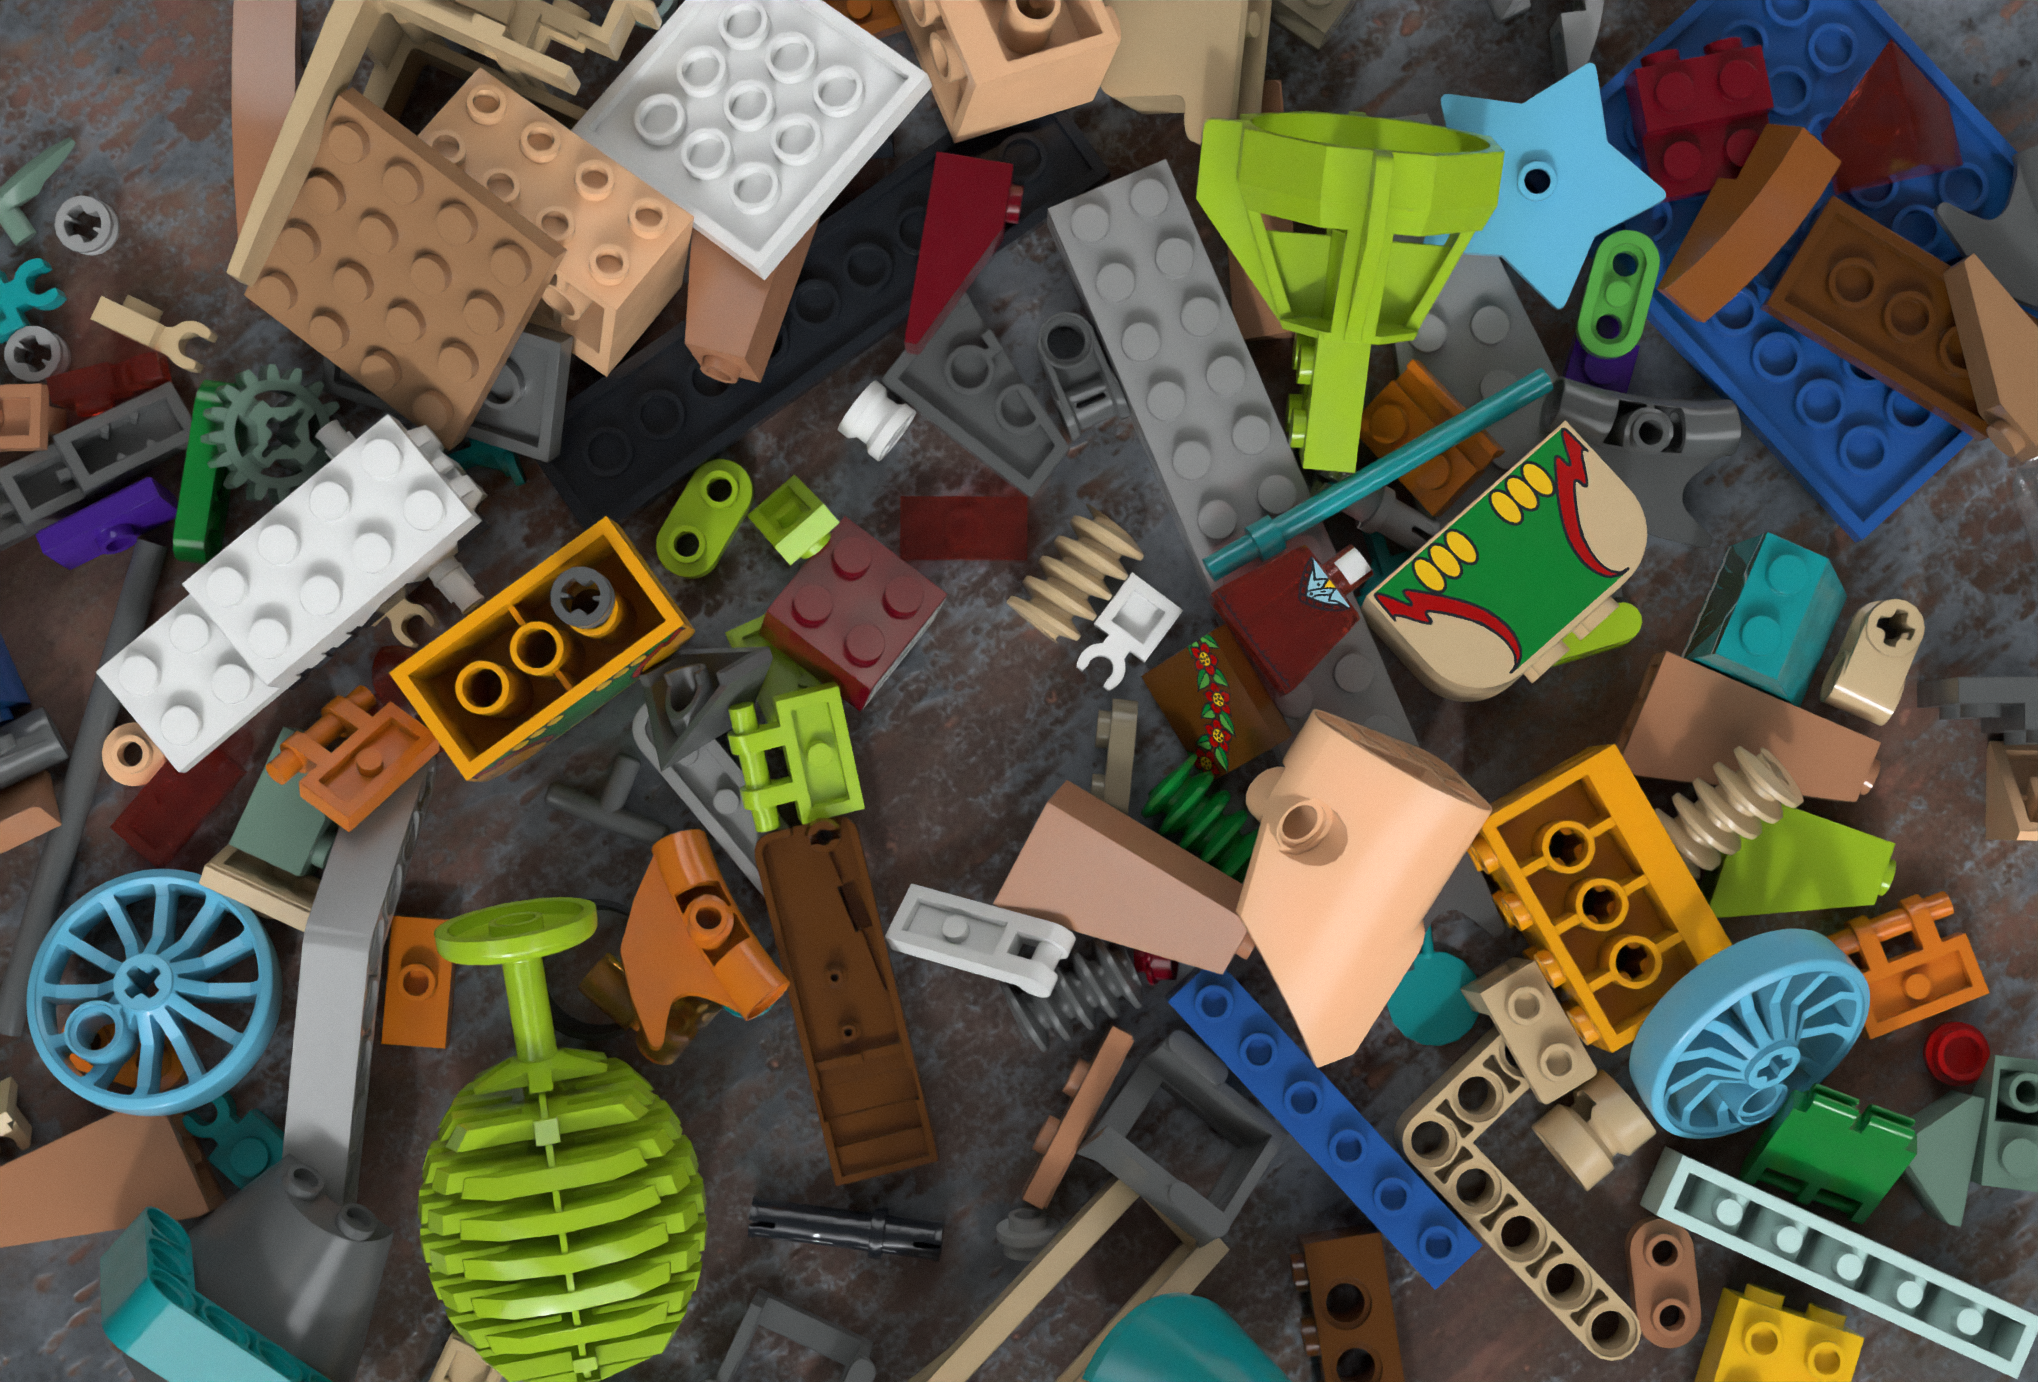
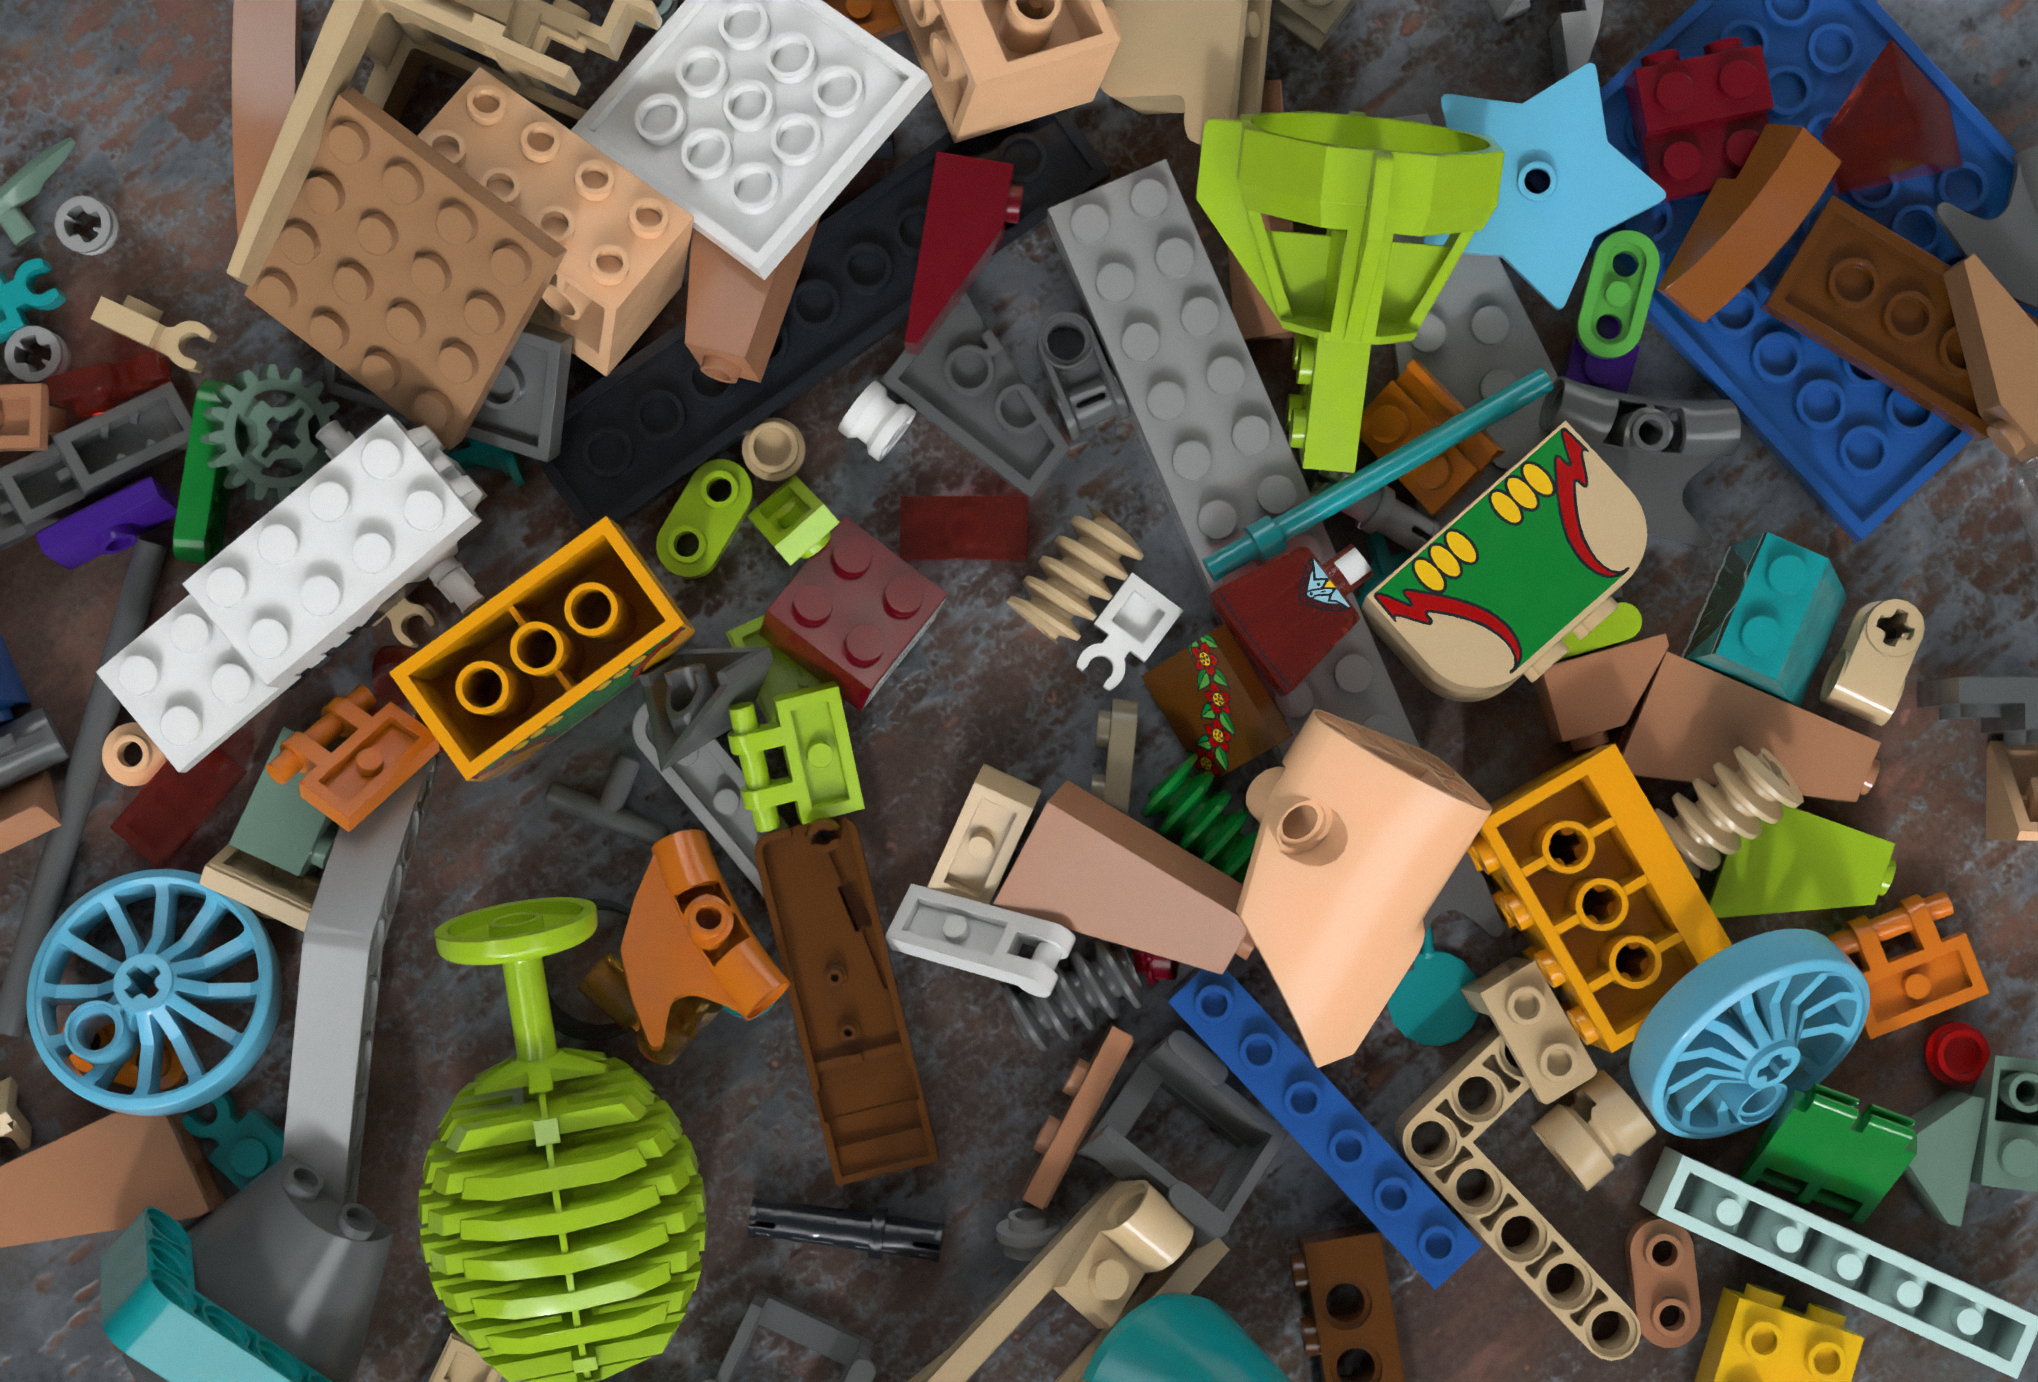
orange plate [381,915,456,1049] -> none
dark grey bush [550,566,615,629] -> none
none -> tan plate [742,418,806,482]
none -> tan plate [927,764,1042,905]
none -> tan plate [1052,1180,1194,1329]
none -> nougat slope [1533,633,1669,752]

